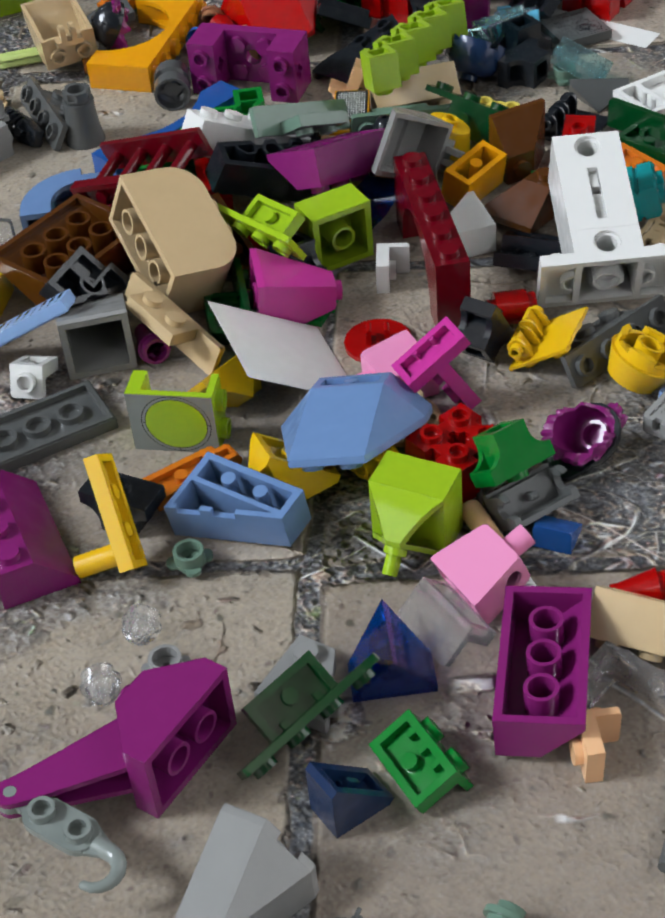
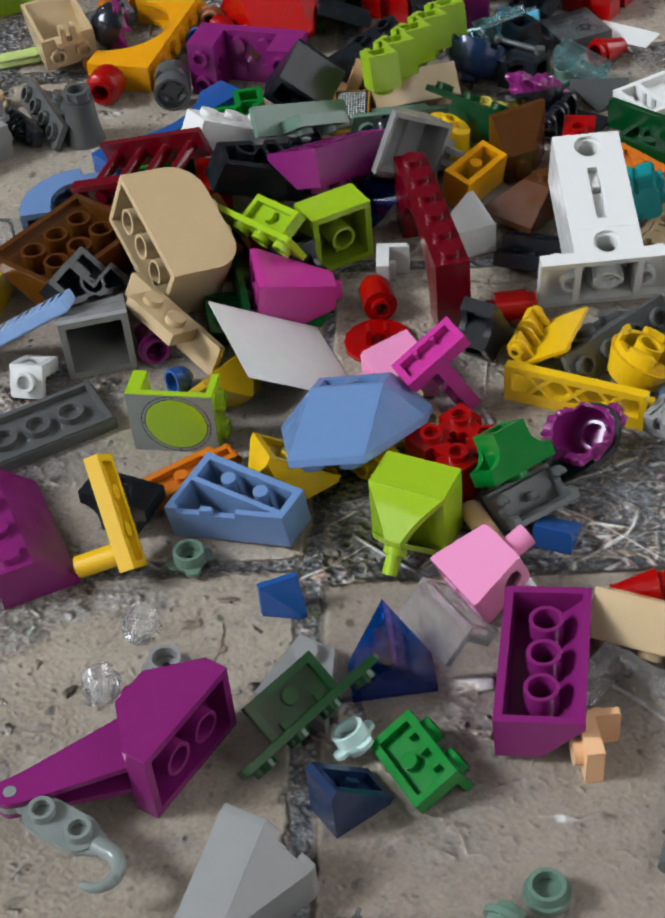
none -> red head [87,64,126,106]
none -> blue hinge [164,366,194,392]
none -> blue slope [257,572,308,619]
none -> black slope [263,38,346,104]
none -> light aqua plate [331,716,375,761]
none -> red brick [358,274,397,319]
none -> dark grey hinge [493,33,545,56]
none -> hair [497,71,570,113]
none -> yellow fence [504,359,656,432]
none -> sand green plate [522,867,572,917]
none -> red cone [586,37,628,66]

